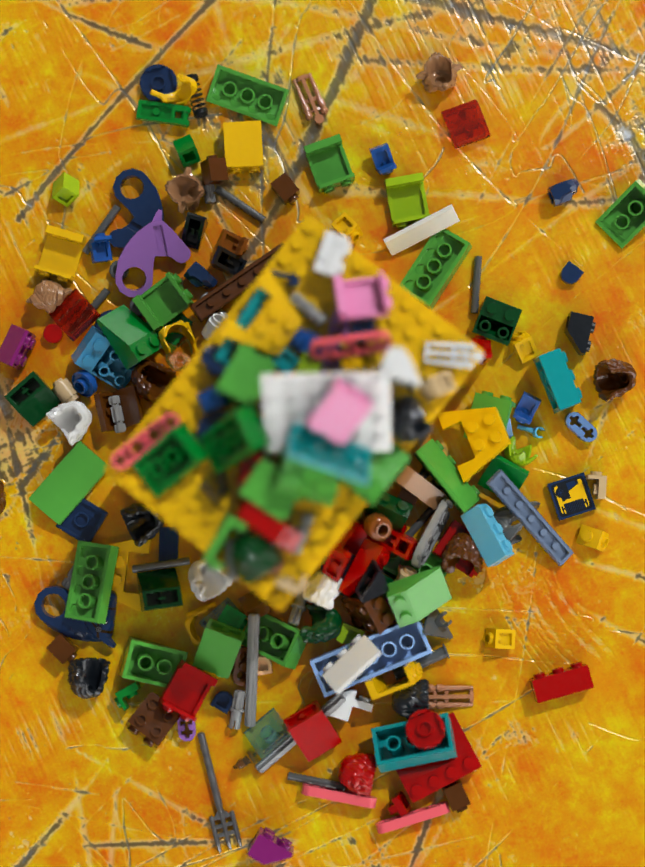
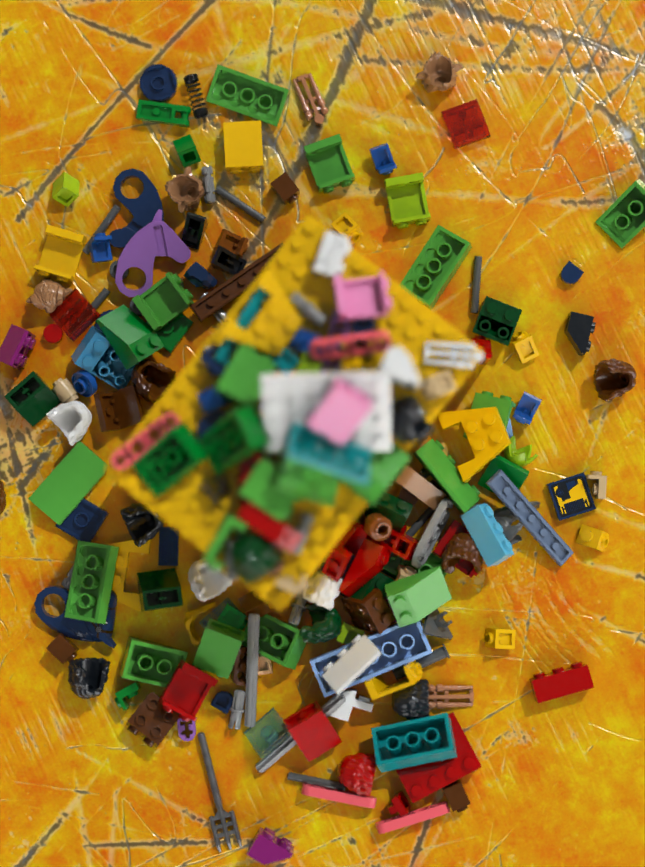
light grey axle [108,395,126,433] -> none
dark grey bar [132,557,190,573] -> none
yellow helmet [150,73,197,105] -> none
yellow helmet [158,320,198,354] -> none
clear yellow piece [165,339,196,372] -> none
reddish brown brick [200,155,229,185] -> none
white brick [201,313,225,340] -> none
clear smoke piece [233,747,259,770] -> none
hand [271,270,299,287] -> none
black slope [355,559,390,603] -> none
white tile [383,204,460,256] -> none
red tile [405,709,445,750] -> none
medium azure hand [517,424,545,438] -> none
teal brick [533,348,583,413] -> none
dark blue rock [547,178,579,207] -> none
medium blue beam [564,412,597,443] -> none

